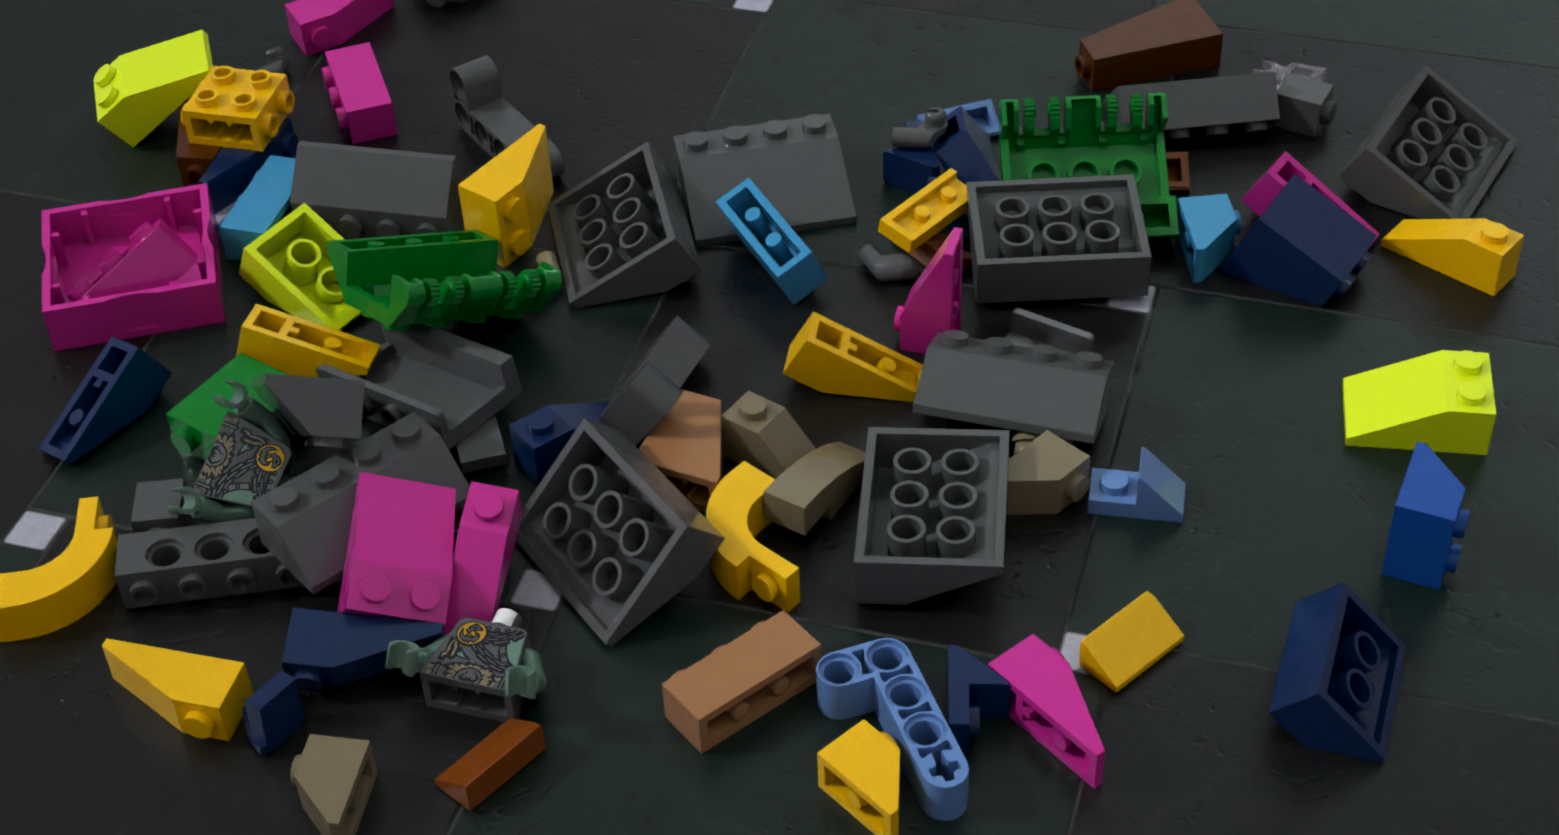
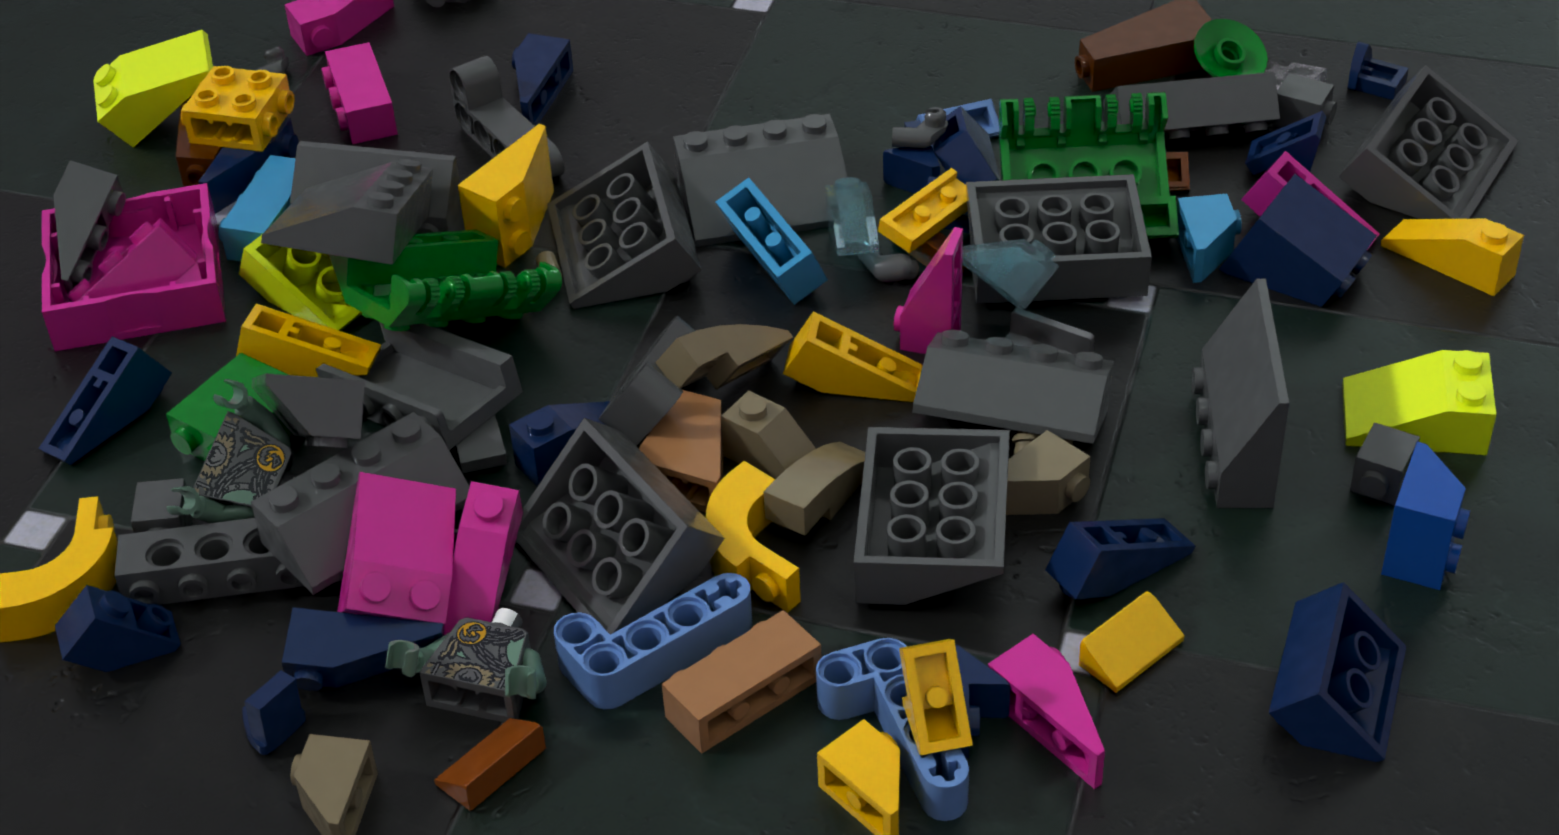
yellow slope [102,638,253,741] -> none
medium blue slope [1087,447,1186,523] -> none
none -> dark grey slope [53,160,126,294]
none -> dark blue slope [55,585,181,672]
none -> dark grey slope [261,159,433,265]
none -> dark blue slope [512,33,574,126]
none -> medium blue beam [554,573,753,710]
none -> dark tan slope [655,324,793,390]
none -> clear light blue slope [825,177,879,256]
none -> yellow slope [899,639,973,755]
none -> clear light blue slope [962,239,1059,310]
none -> dark blue slope [1045,518,1196,600]
none -> dark grey slope [1191,279,1289,508]
none -> green dish [1194,19,1268,77]
none -> dark blue slope [1245,111,1326,175]
none -> dark blue tile [1347,41,1409,100]
none -> dark grey brick [1350,422,1420,506]

